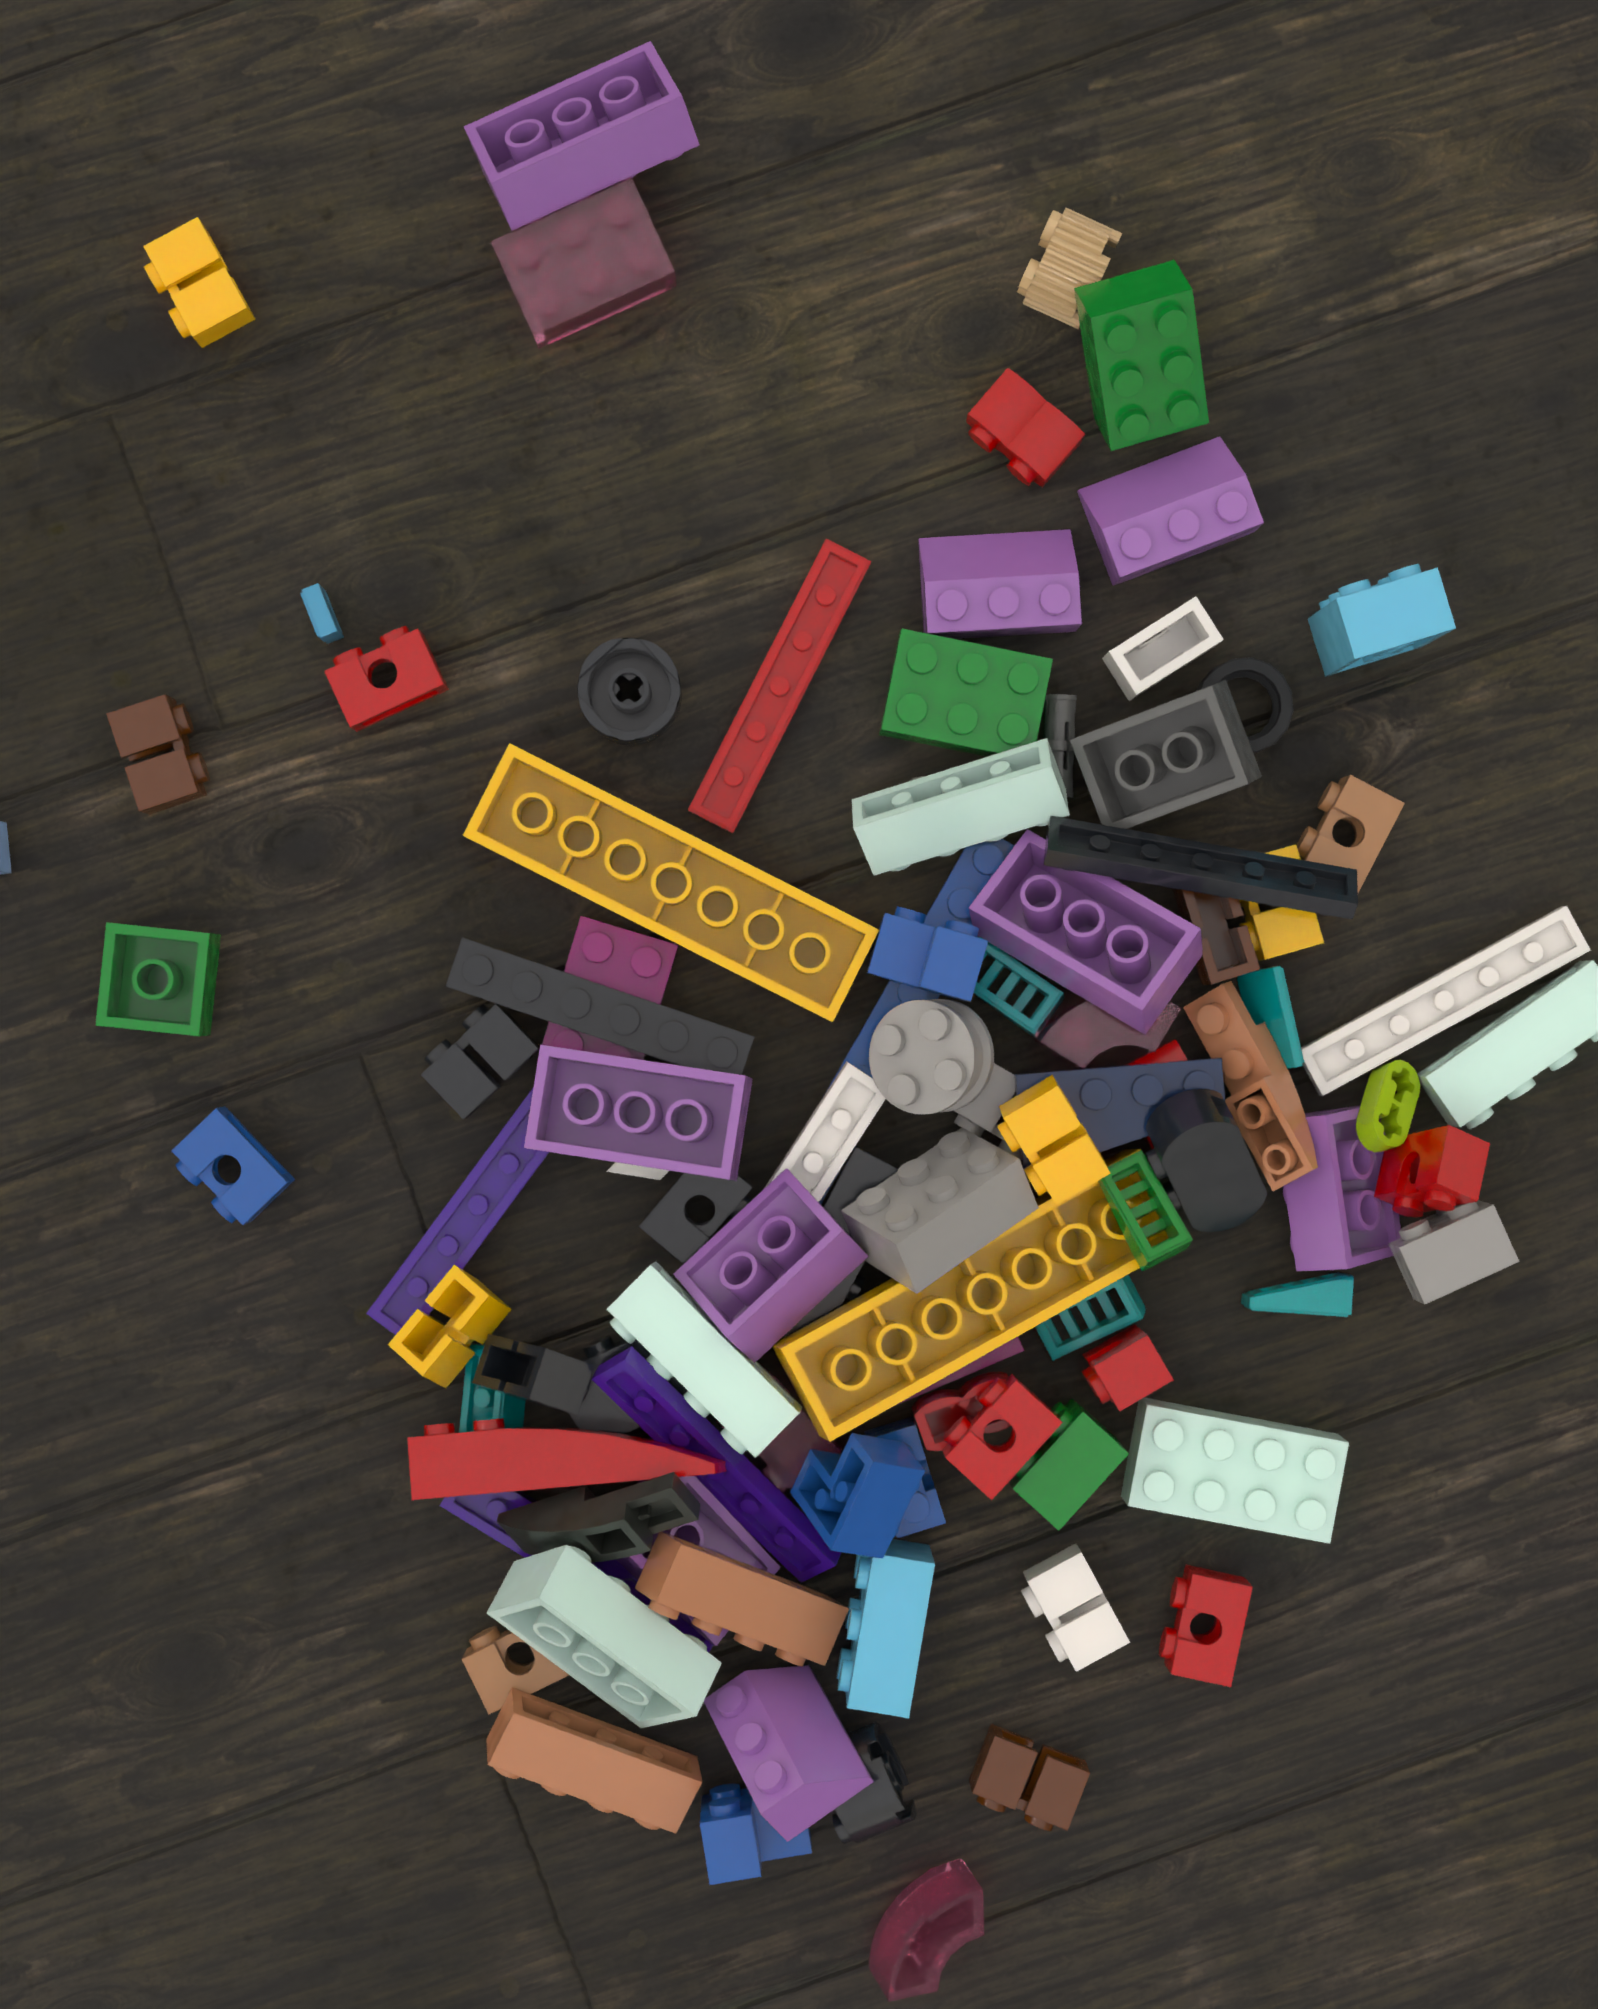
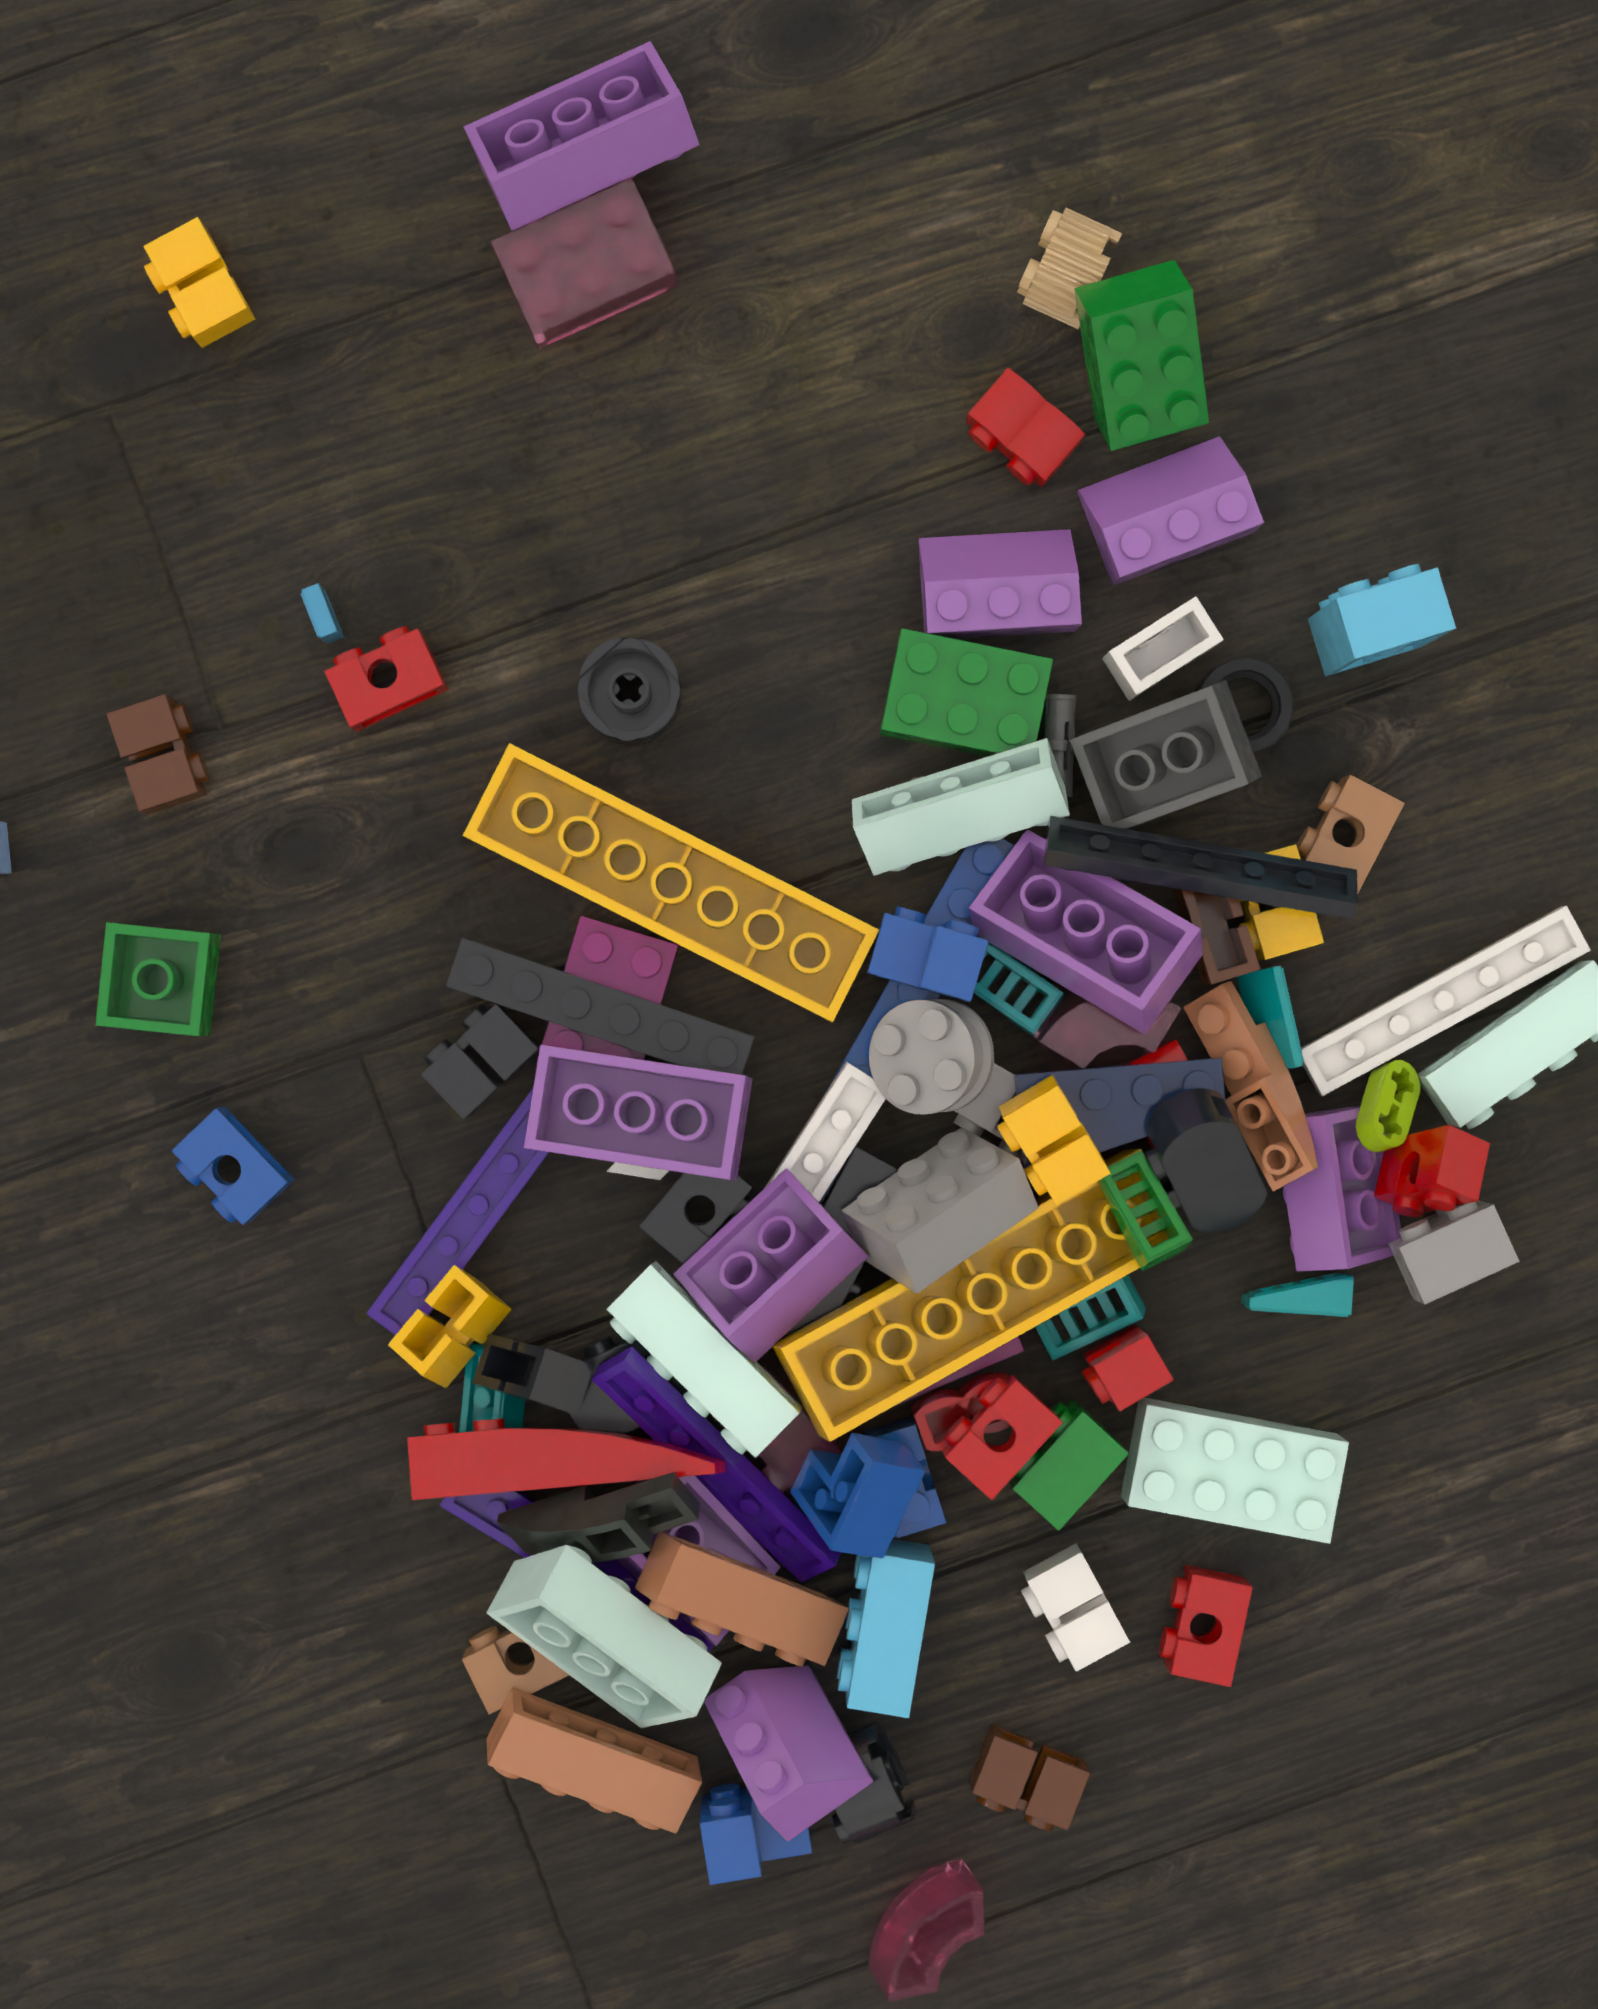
red tile [688,539,871,834] -> none

